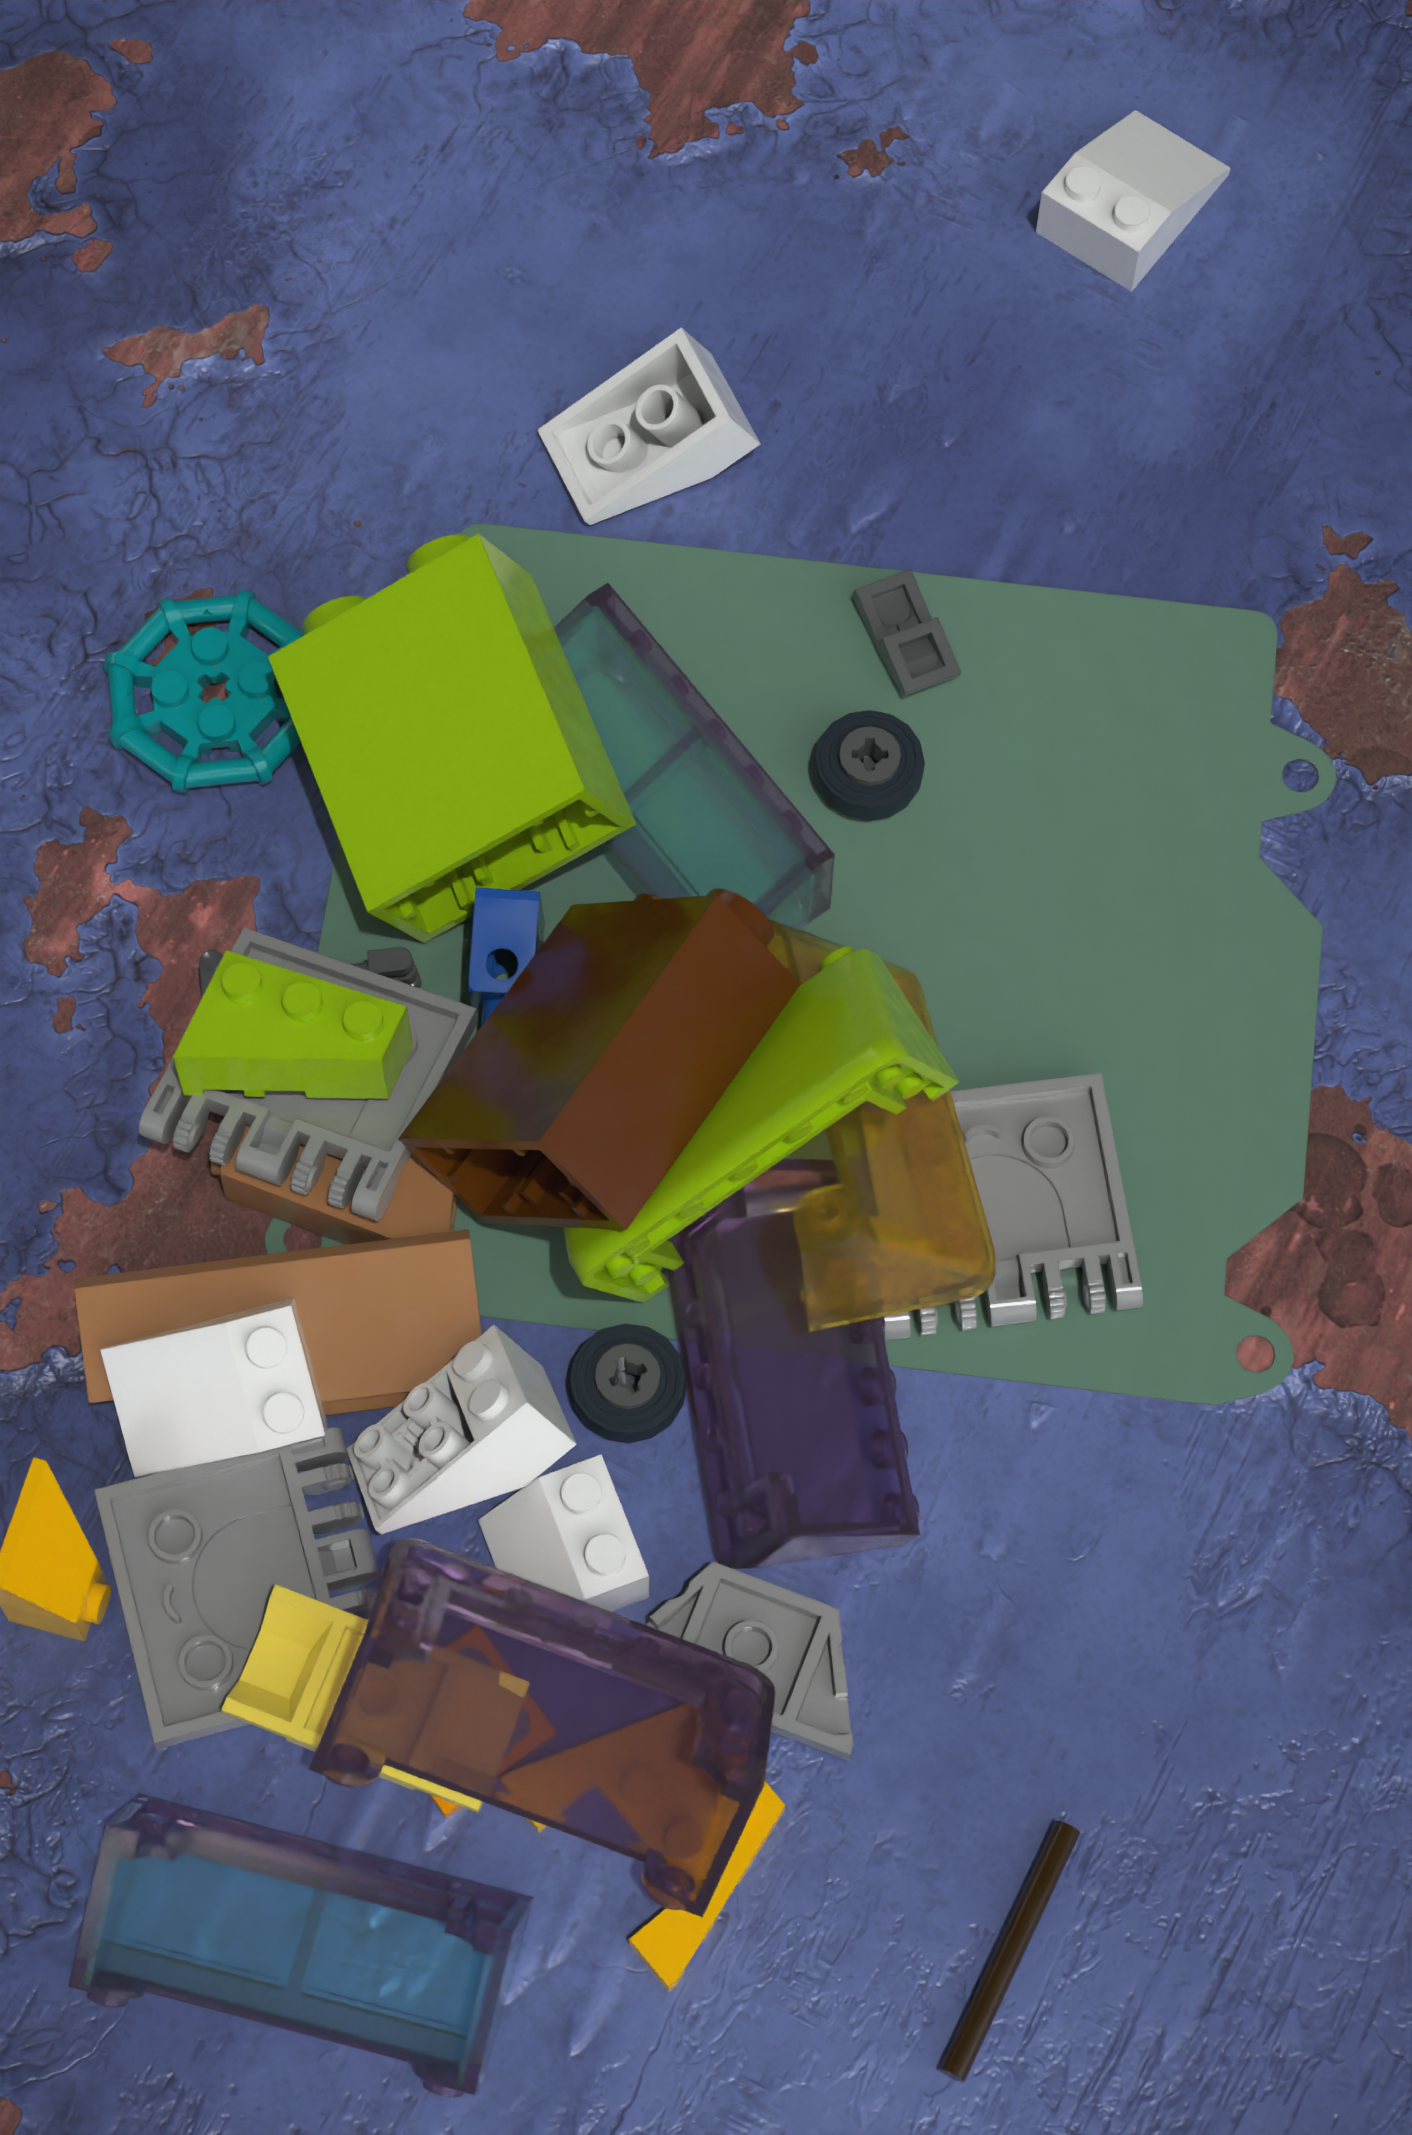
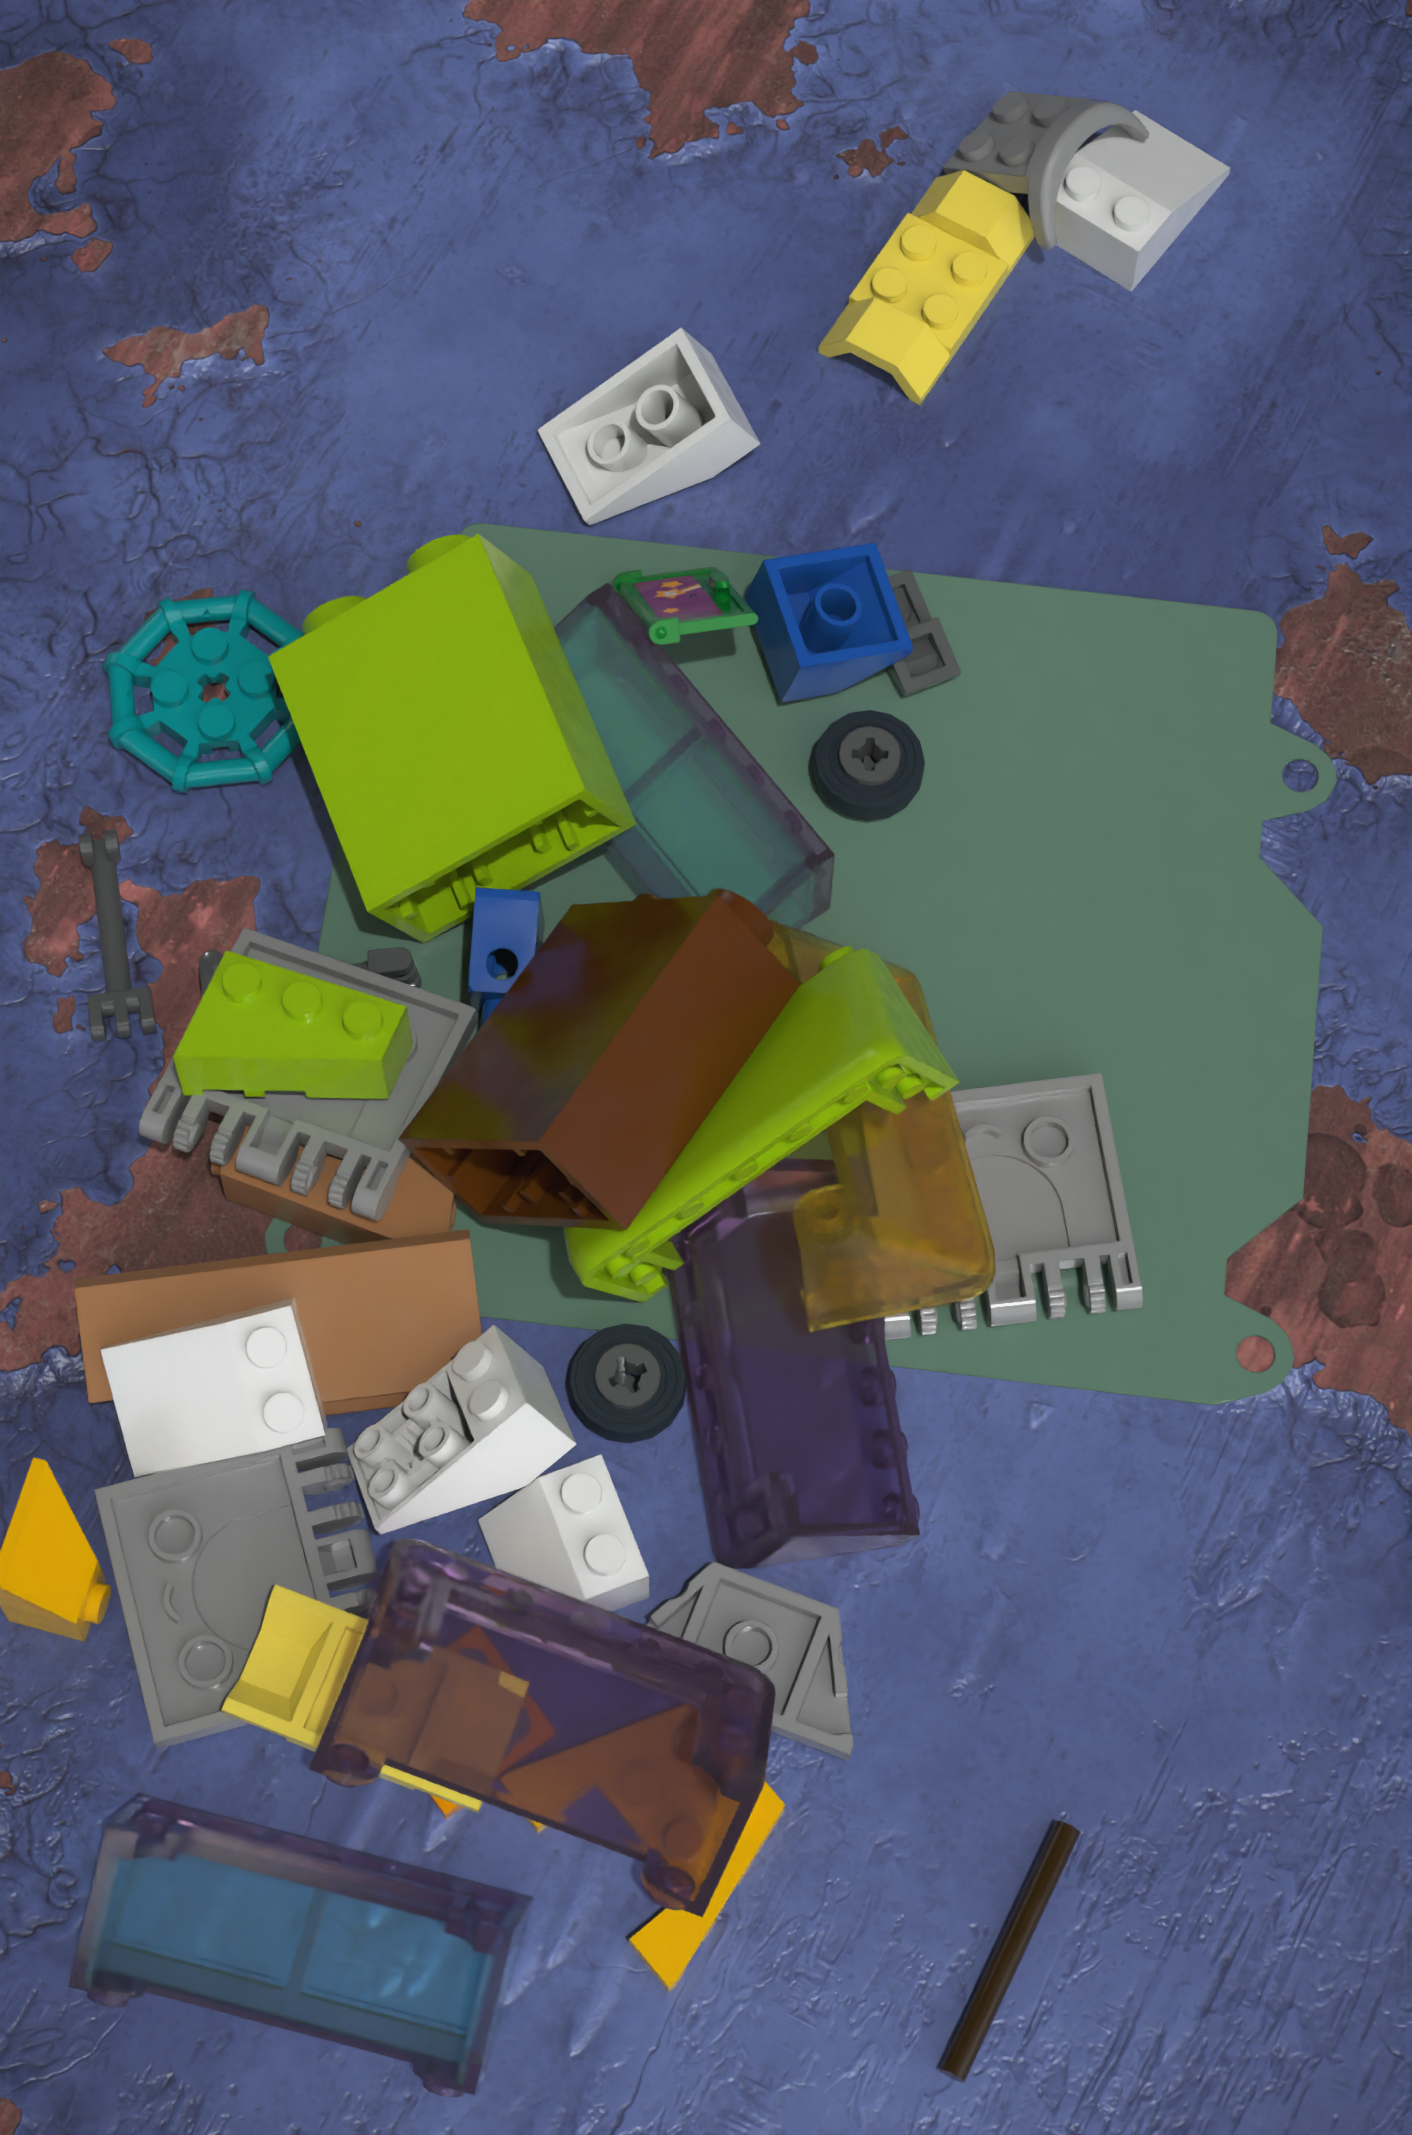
none -> dark grey hinge [79,829,157,1042]
none -> green door [612,567,758,645]
none -> blue slope [745,542,914,703]
none -> light yellow piece [818,170,1035,405]
none -> light grey piece [942,91,1149,250]

